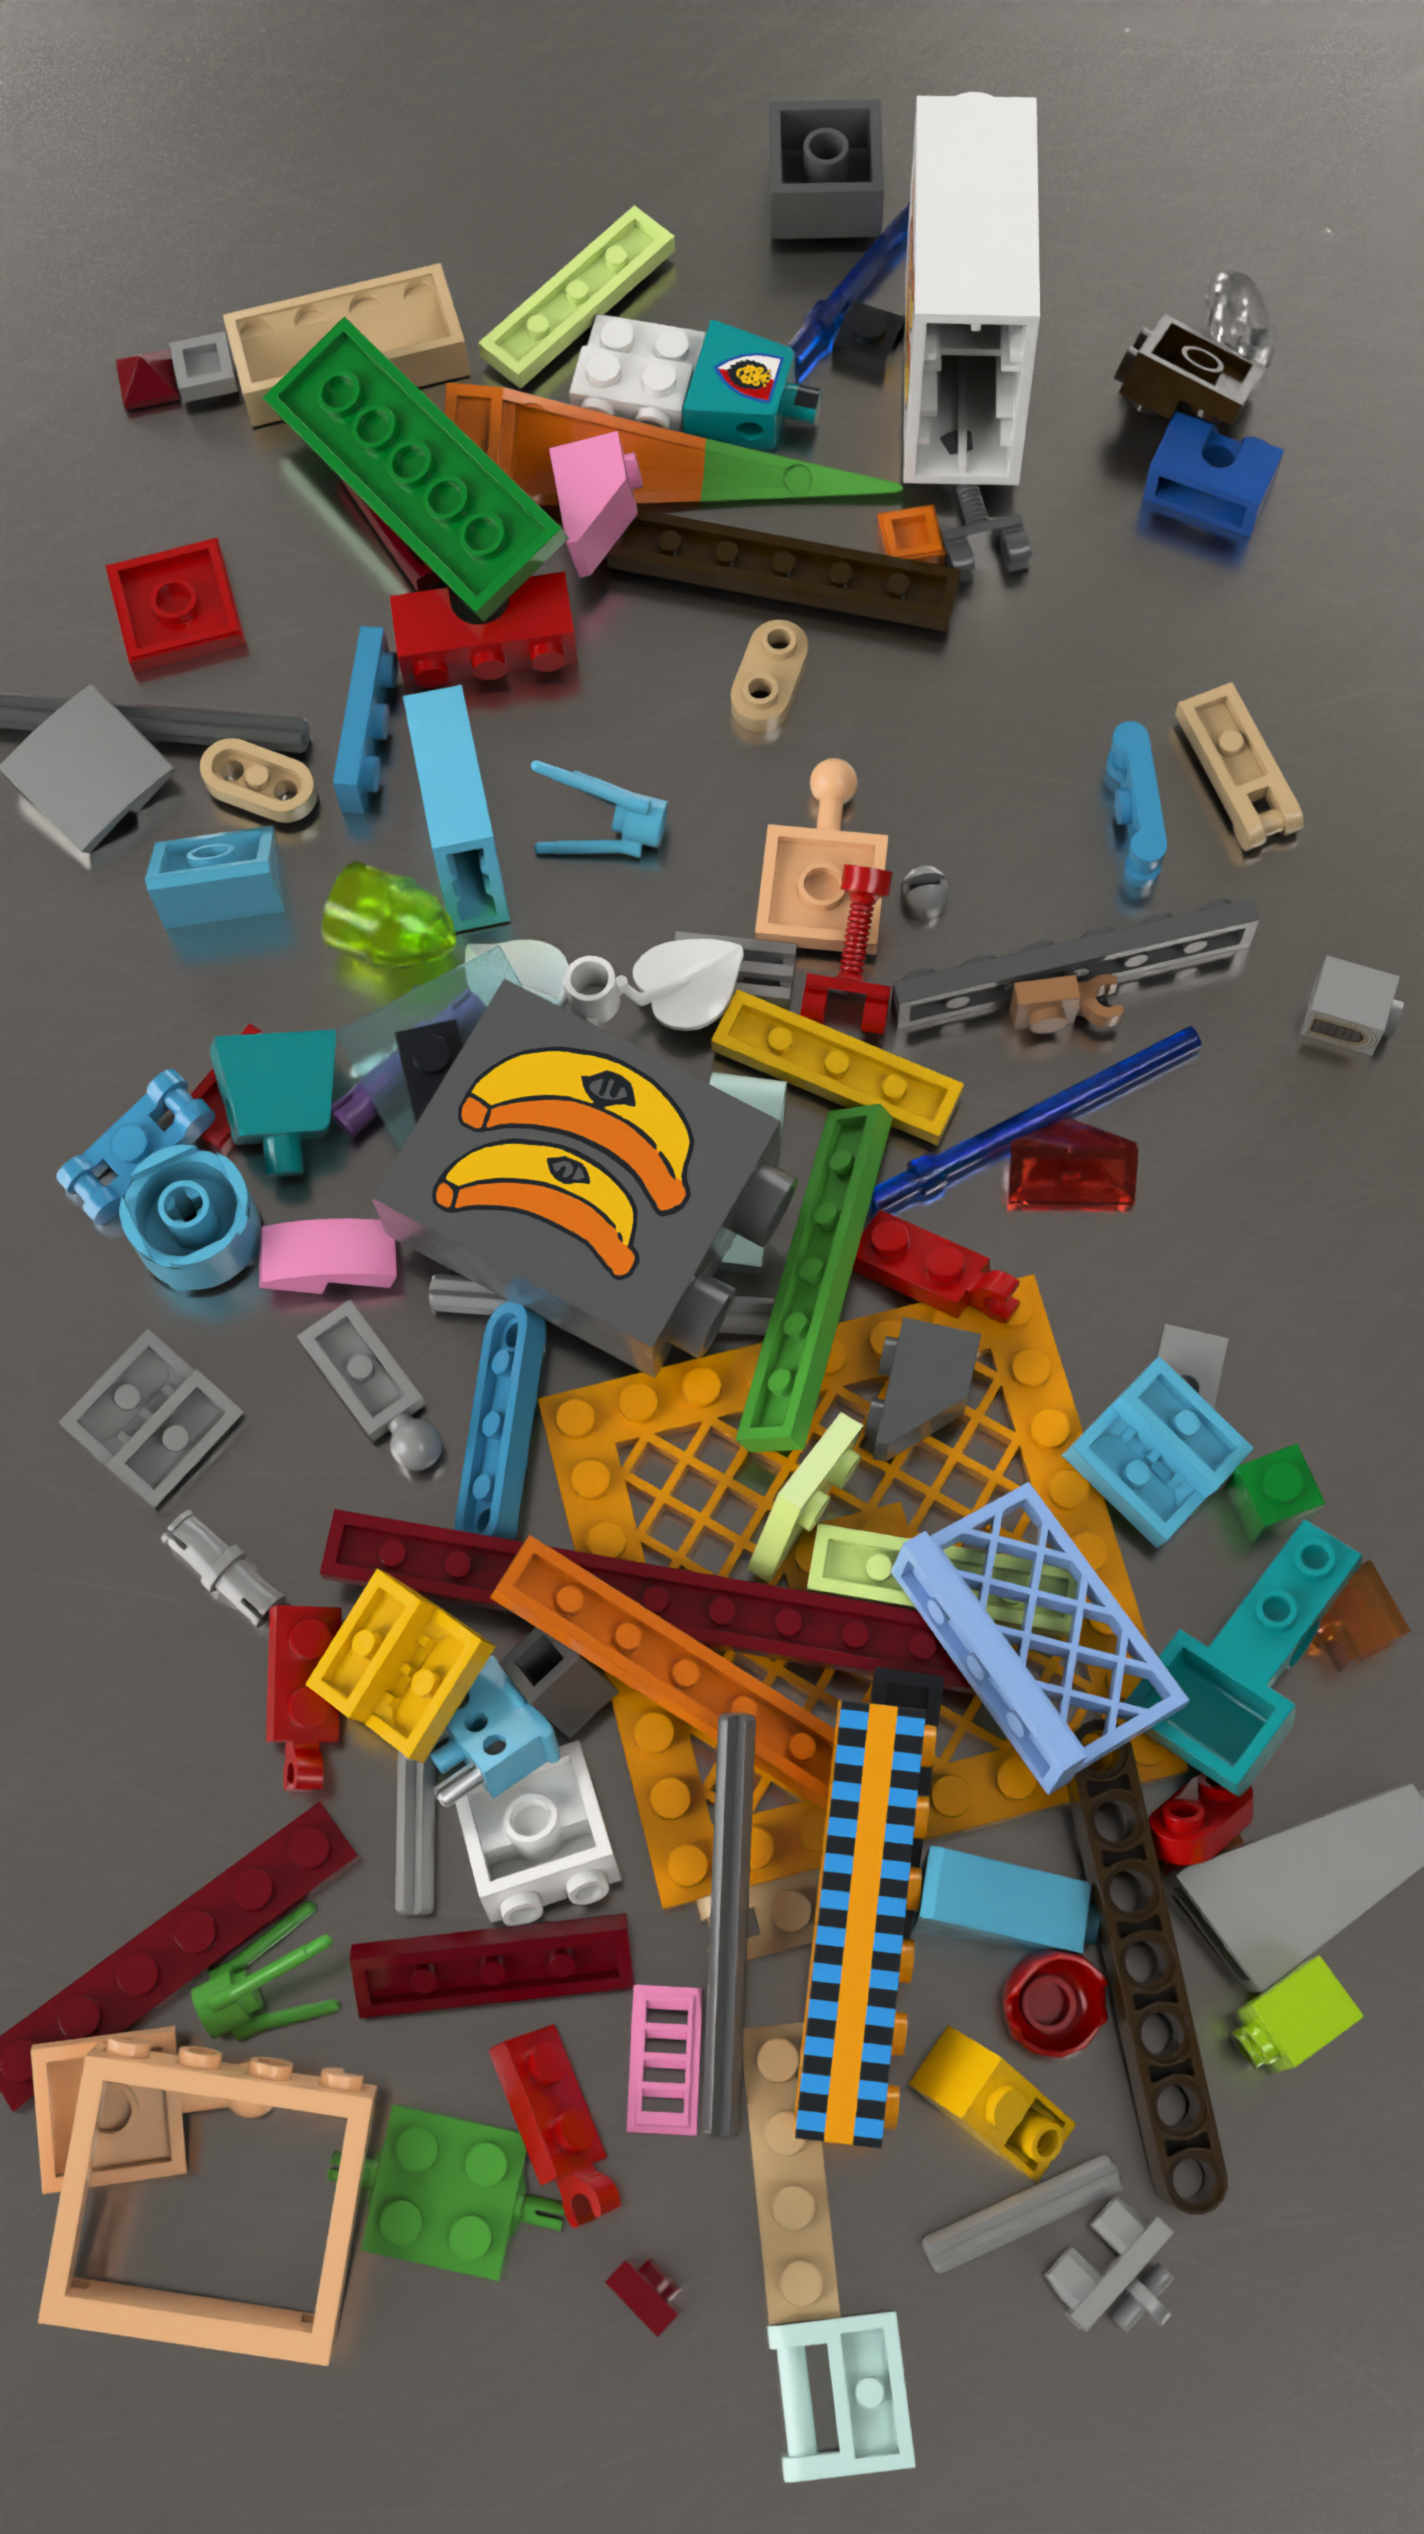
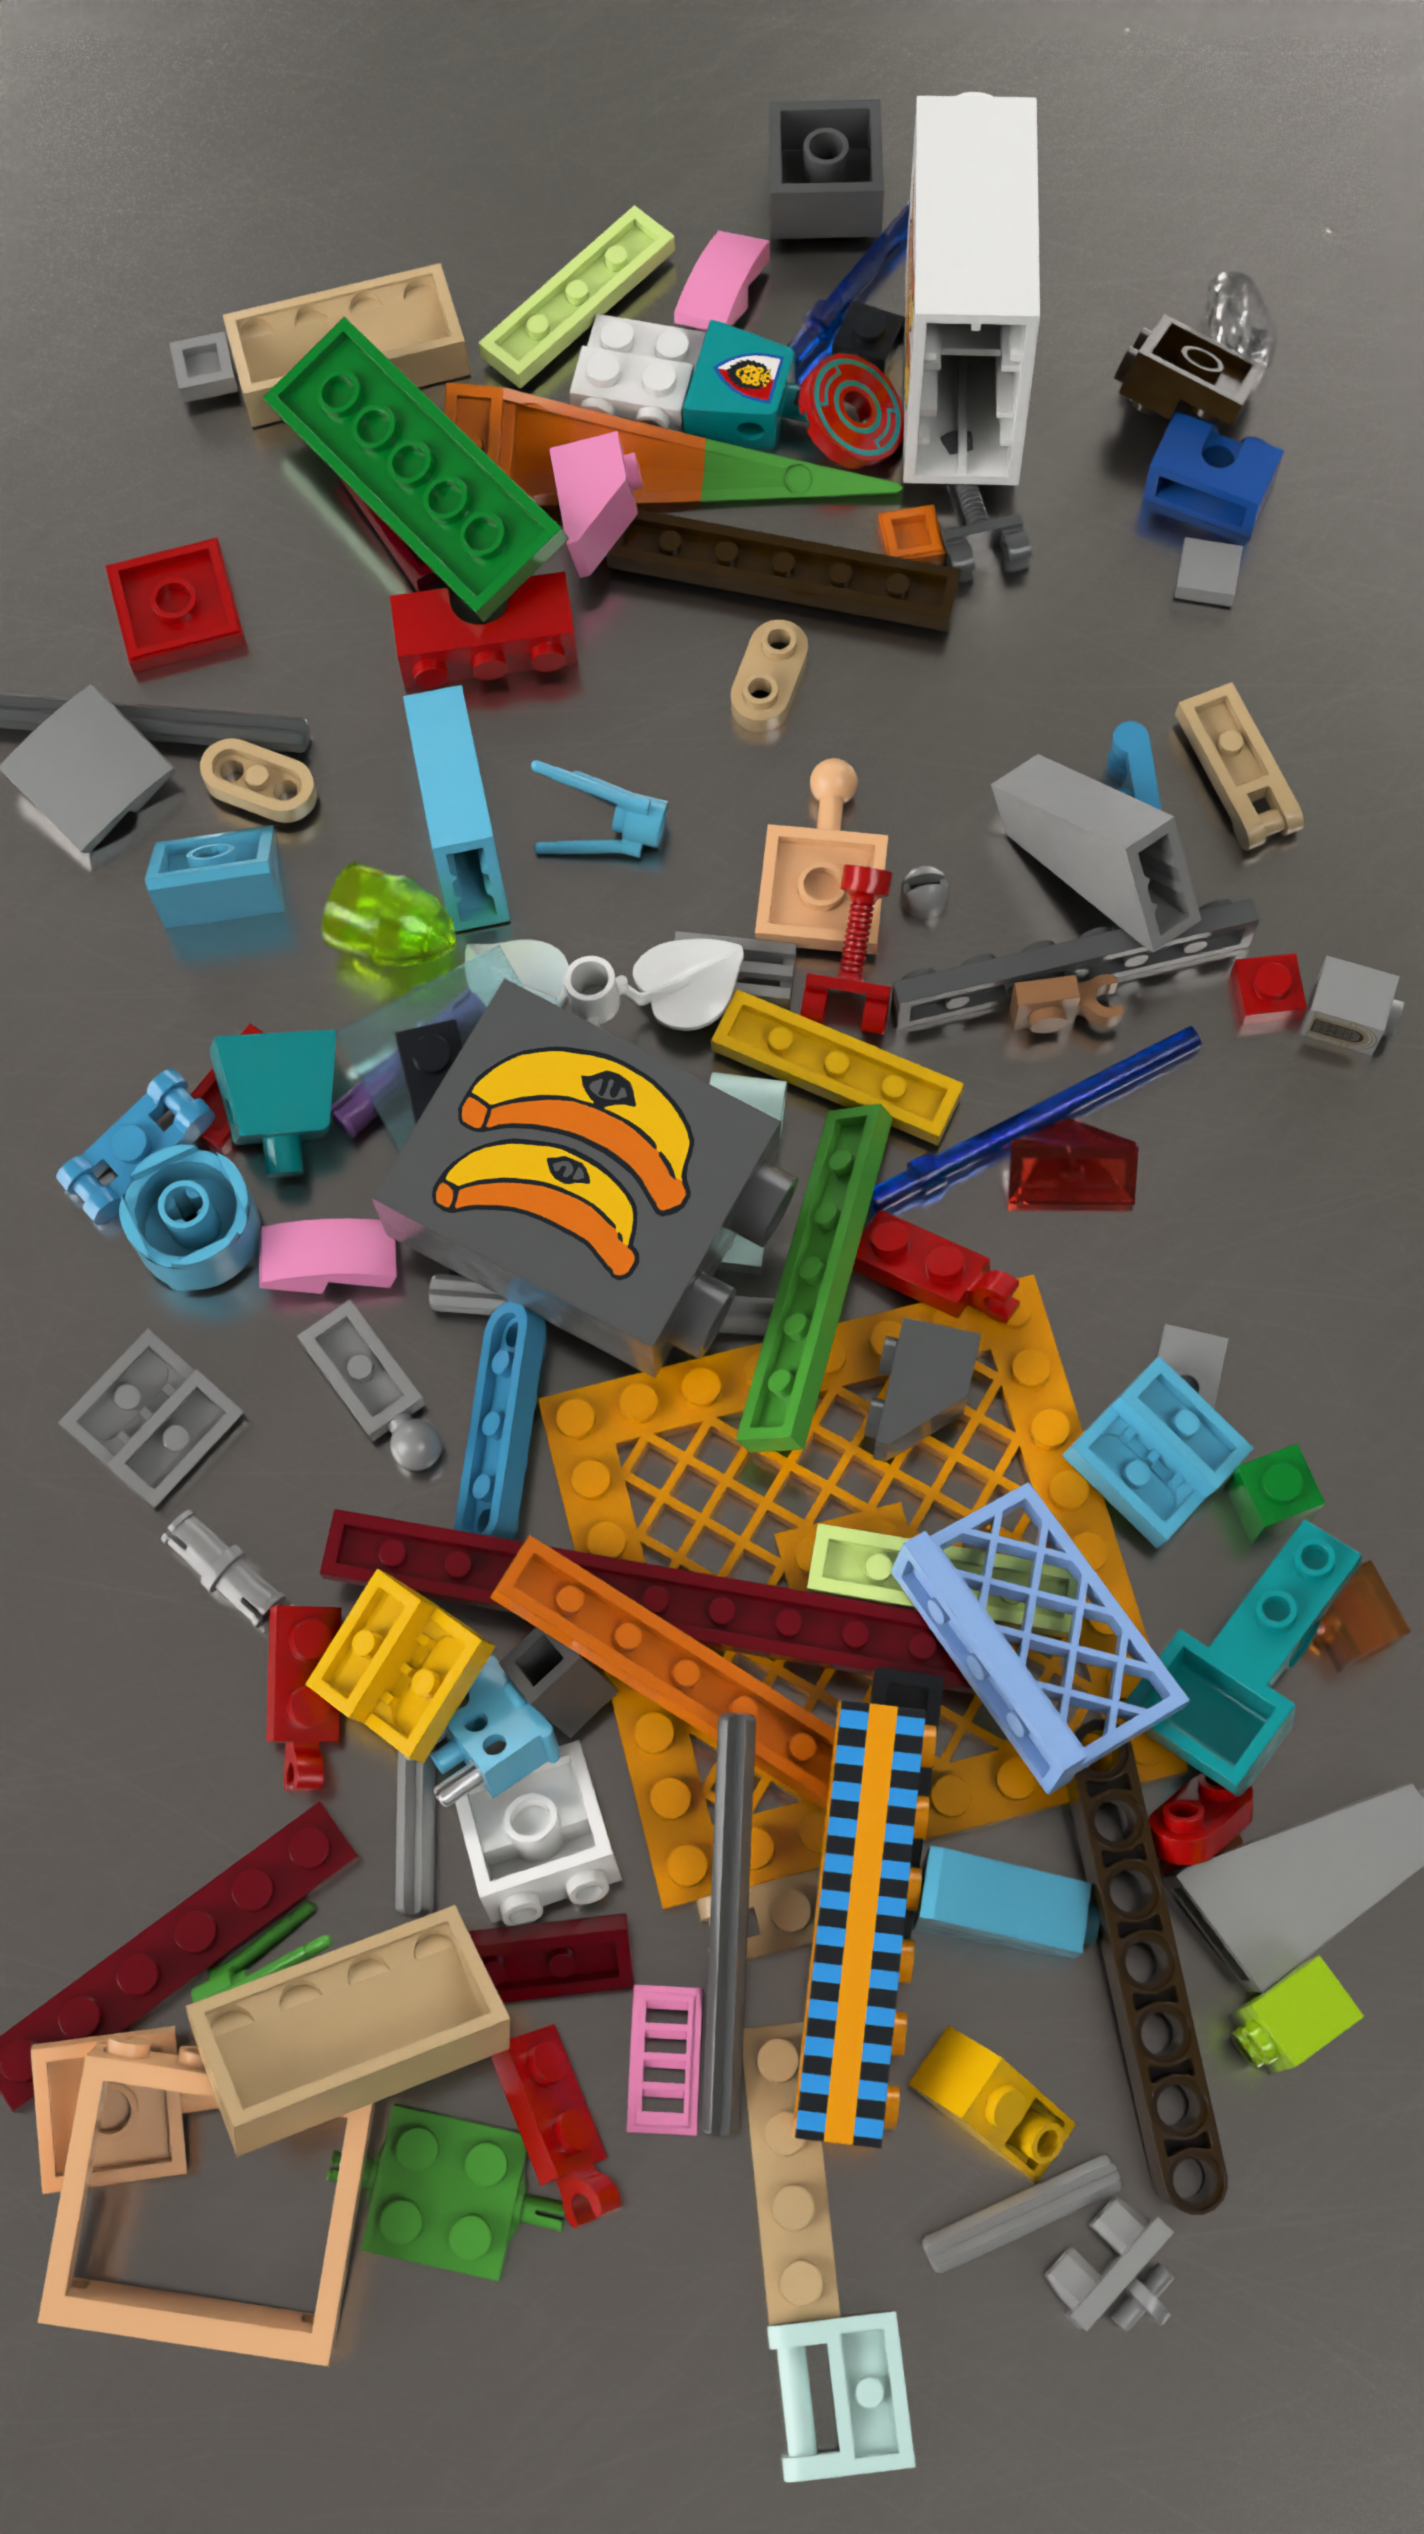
dark red slope [115,349,181,410] -> none
dark azure plate [333,626,398,814] -> none
dark red plate [605,2258,683,2338] -> none
yellowish green wing [747,1412,864,1583] -> none
red hair [1002,1949,1108,2059] -> none
none -> tan slope [186,1905,510,2157]
none -> bright pink slope [674,231,770,332]
none -> red tile [798,353,904,469]
none -> light grey slope [991,754,1202,952]
none -> light grey tile [1174,537,1243,607]
none -> red plate [1232,953,1307,1025]

